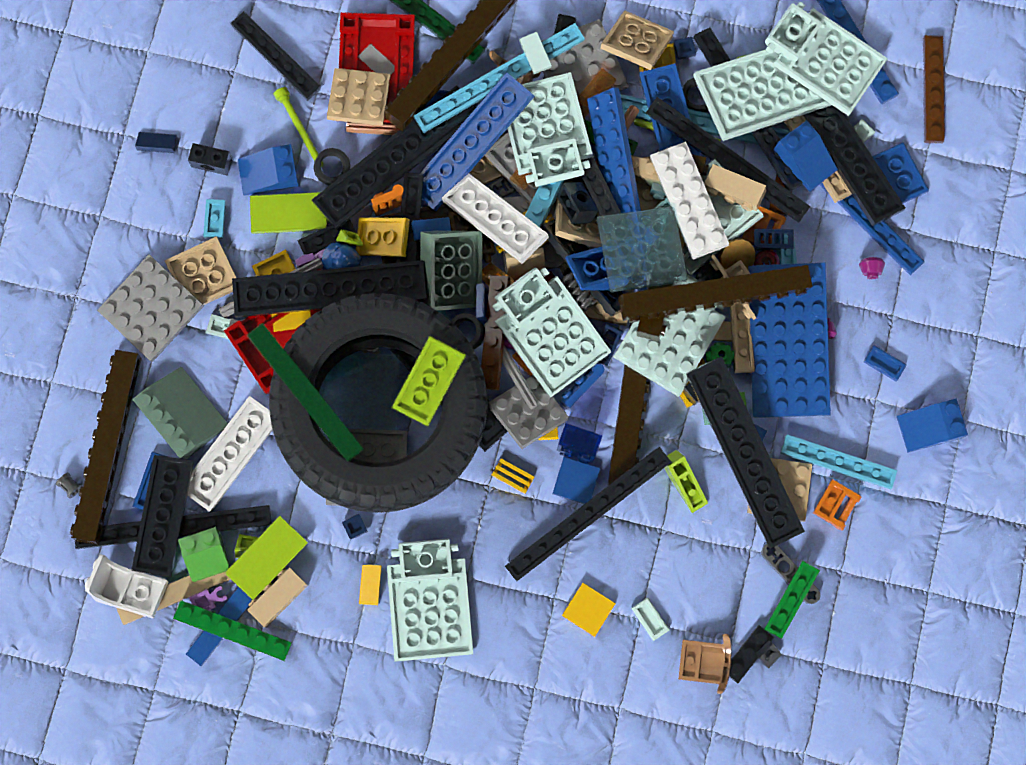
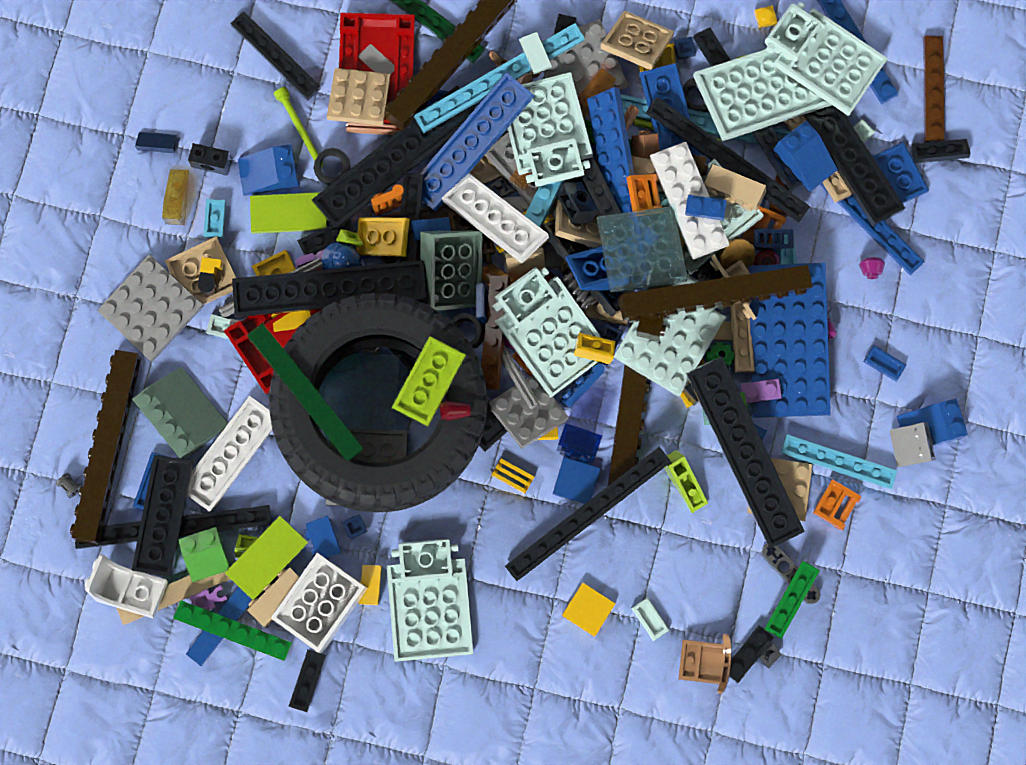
none -> clear yellow slope [162,169,189,225]
none -> leg [198,257,223,296]
none -> white slope [271,553,368,653]
none -> black plate [288,649,327,713]
none -> blue brick [304,516,342,560]
none -> dark red cone [440,401,470,421]
none -> yellow slope [574,333,616,364]
none -> orange plate [626,174,664,215]
none -> nougat brick [631,130,659,158]
none -> blue plate [685,195,727,221]
none -> medium lavender plate [740,379,782,403]
none -> yellow plate [754,5,777,29]
none -> light grey bracket [890,422,936,467]
none -> black plate [911,139,971,164]

